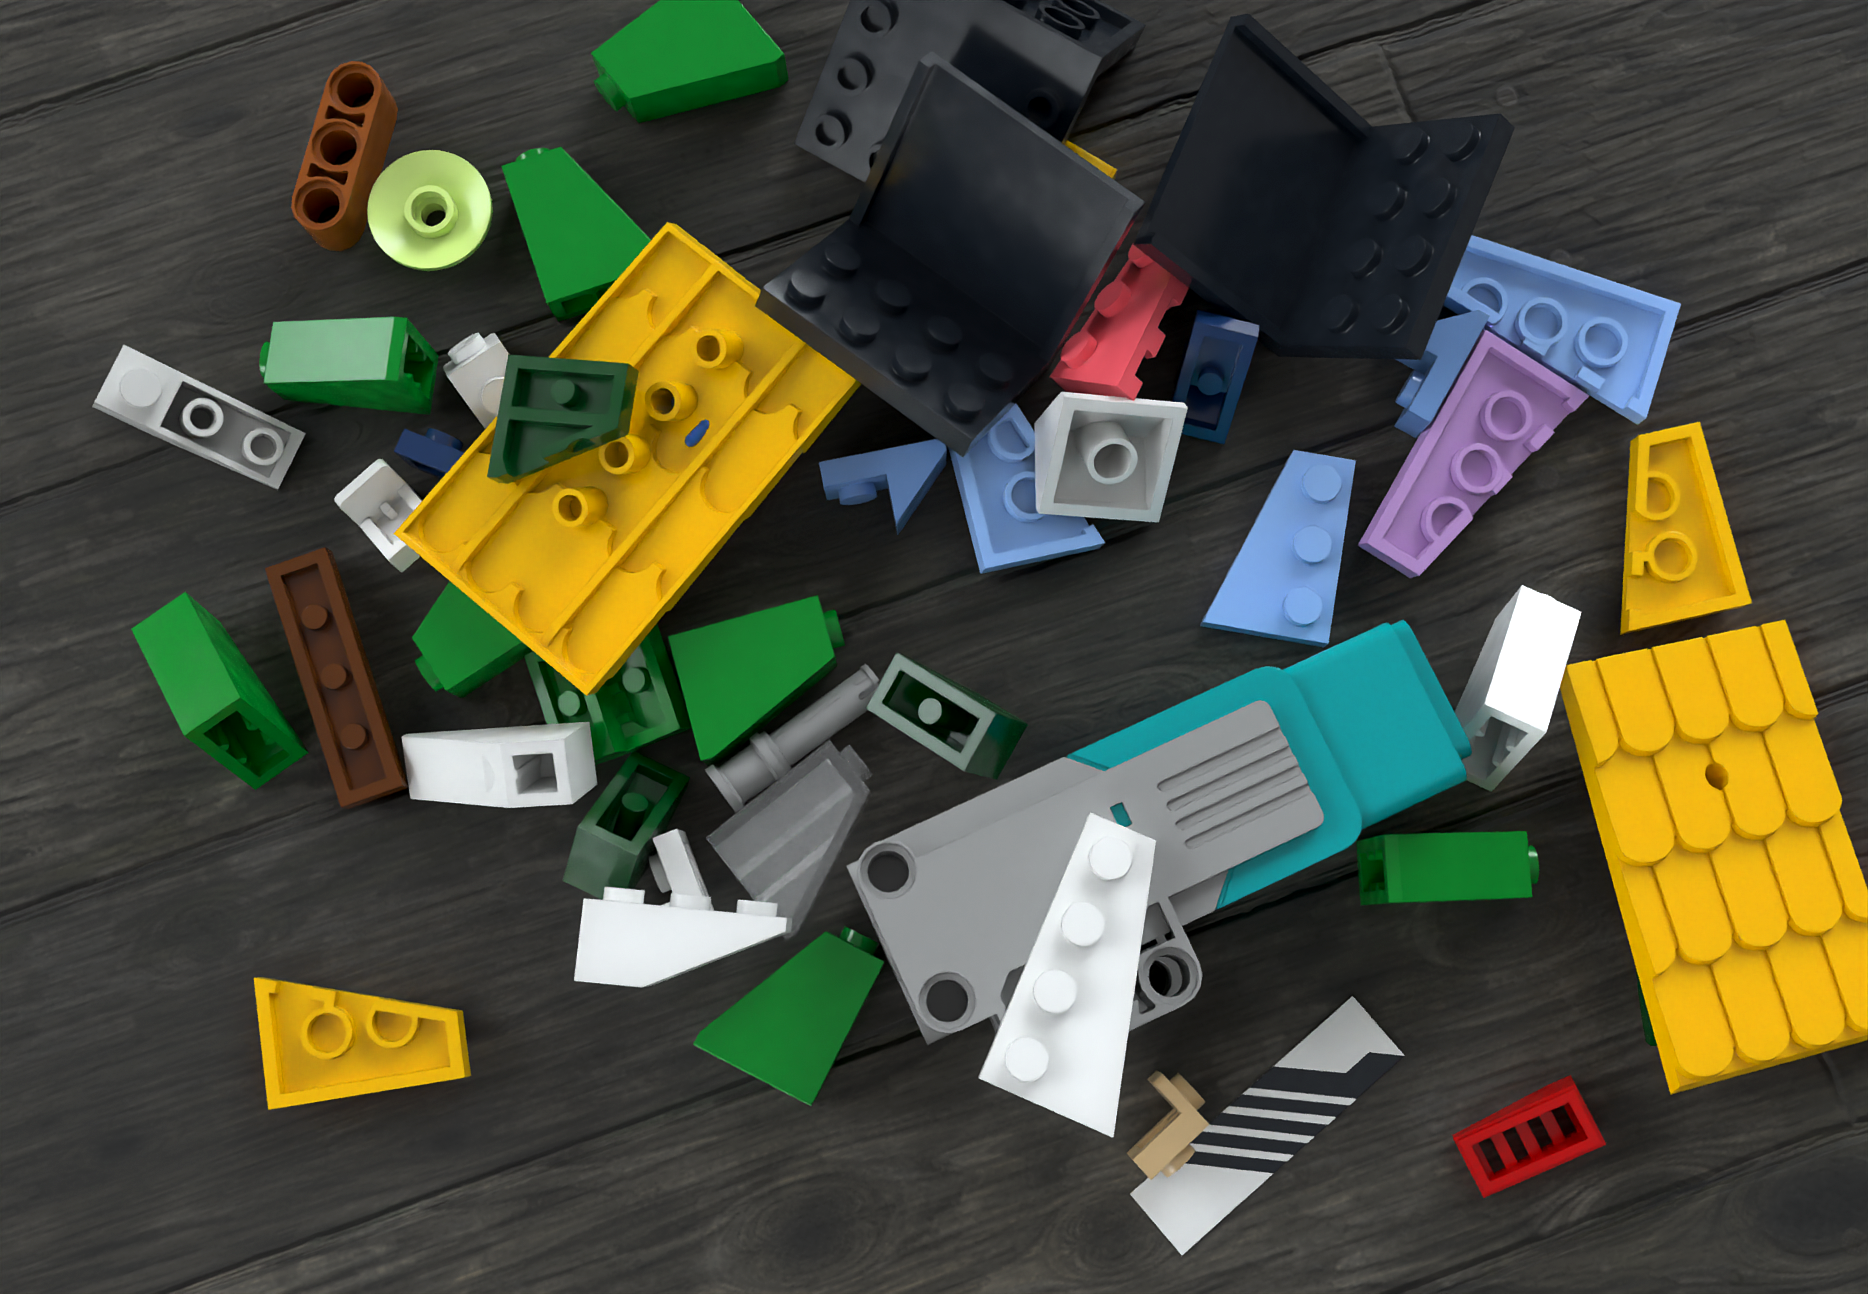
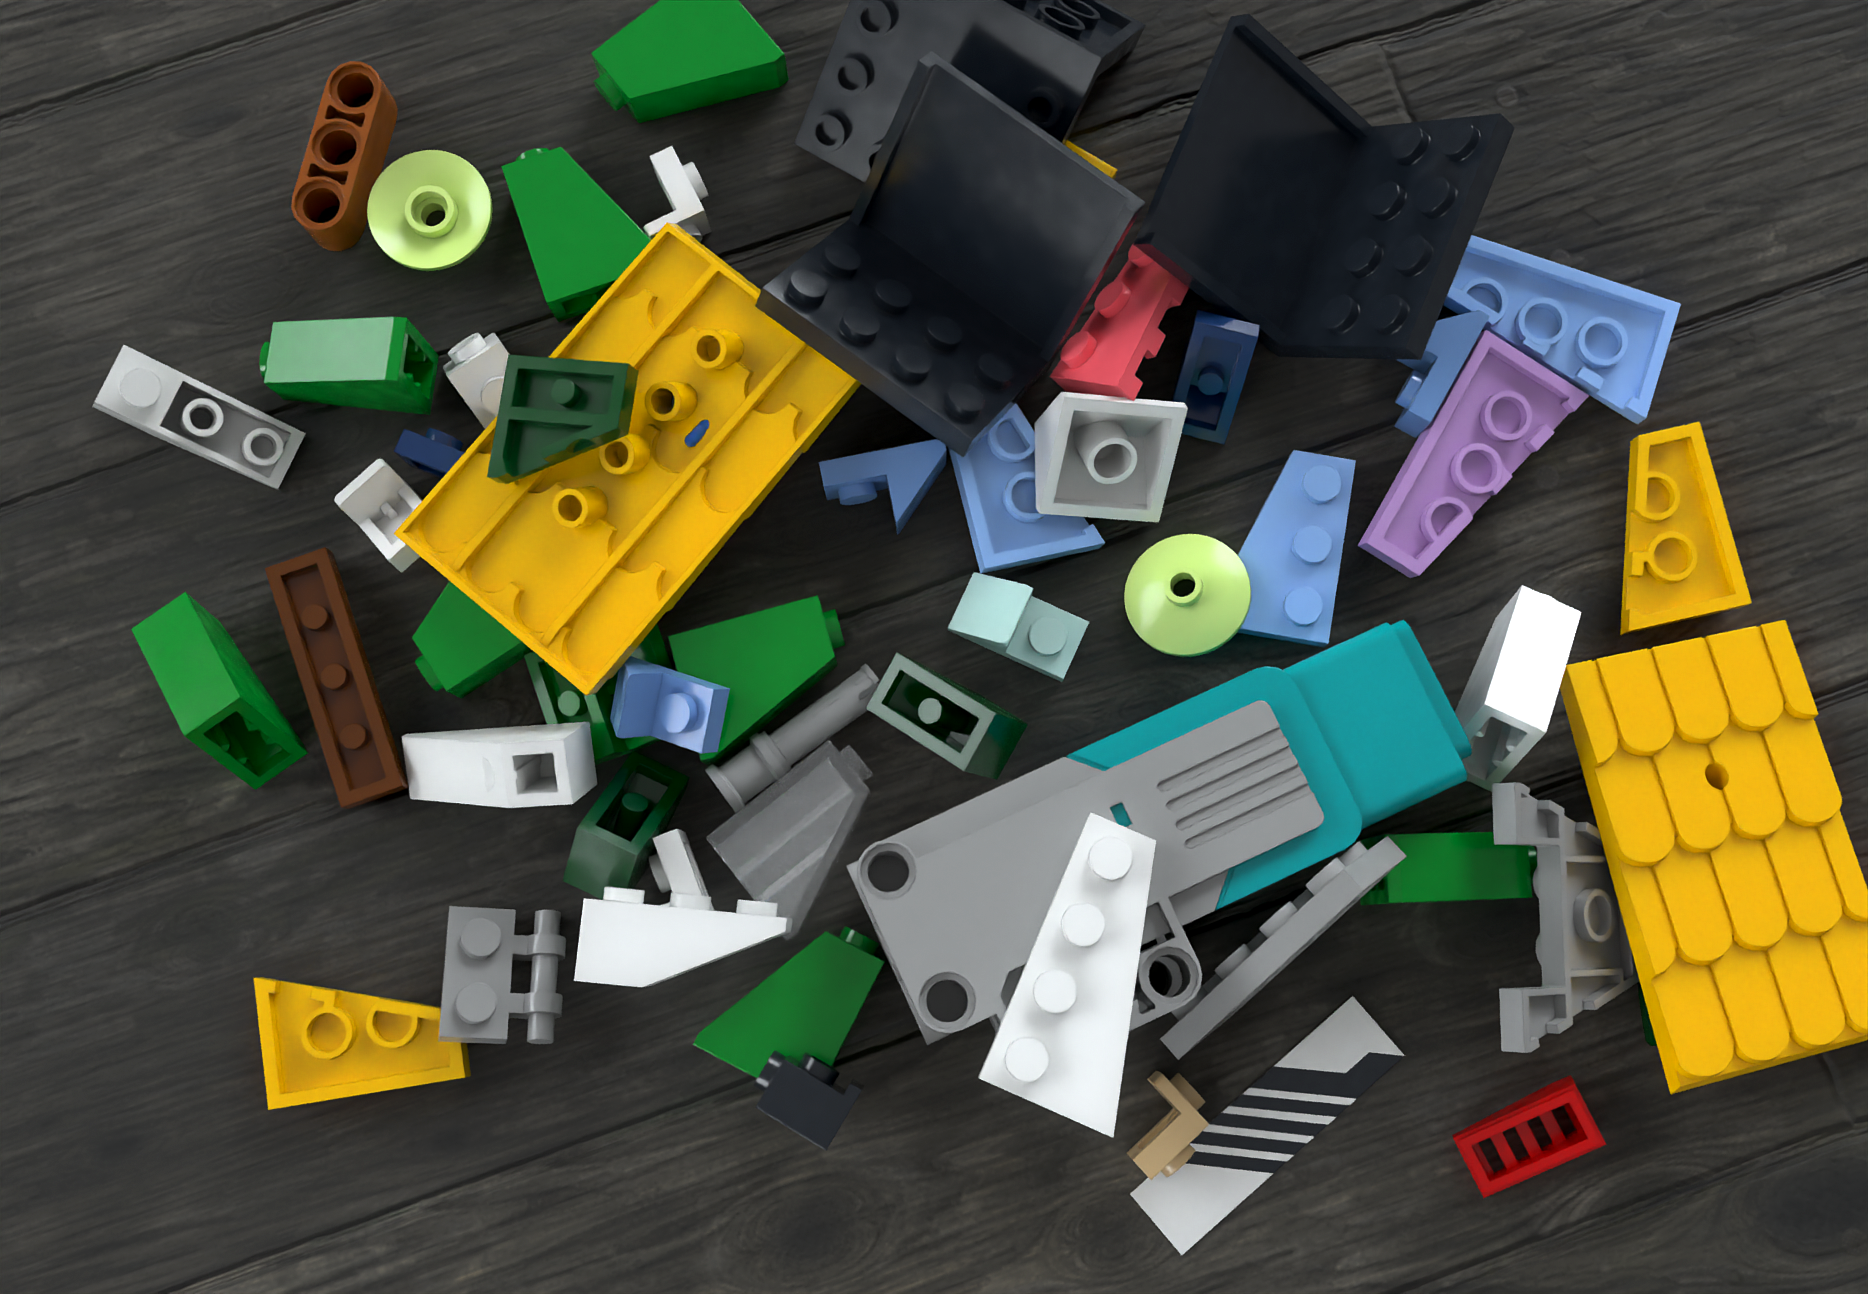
none -> light grey plate [438,906,566,1044]
none -> medium blue slope [610,656,730,754]
none -> white bracket [643,146,711,243]
none -> black brick [754,1050,864,1151]
none -> light aqua slope [948,572,1089,682]
none -> yellowish green dish [1124,534,1251,657]
none -> light grey plate [1160,836,1407,1060]
none -> light grey wing [1492,782,1640,1053]

